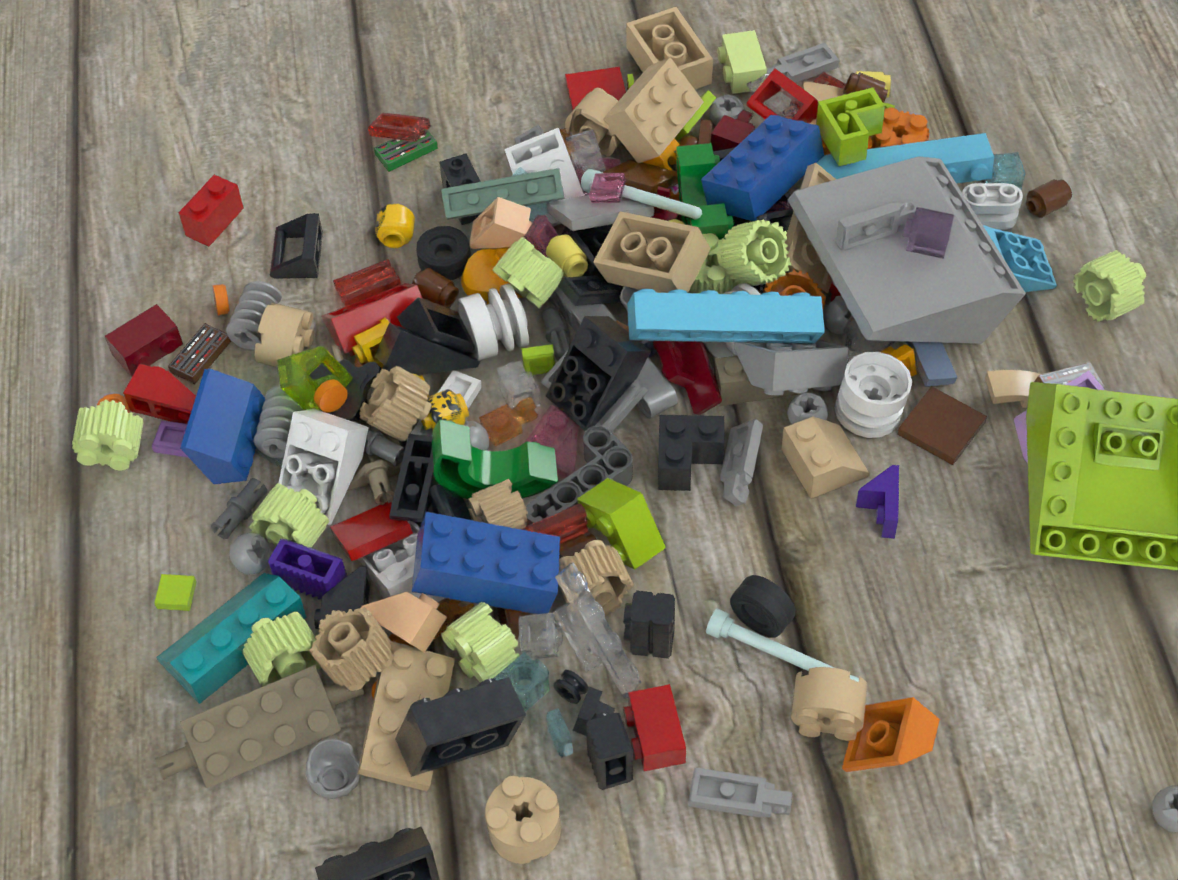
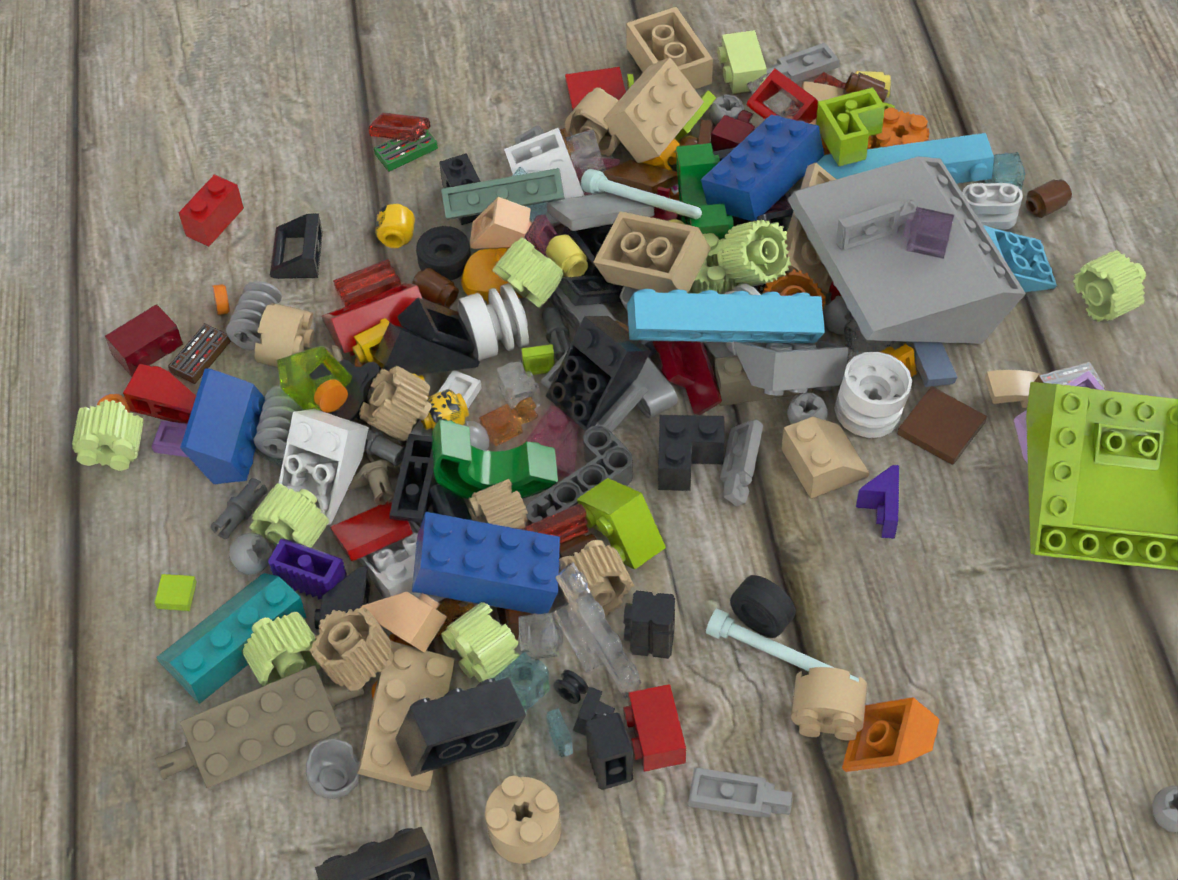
clear pink tile [589,173,626,203] -> none

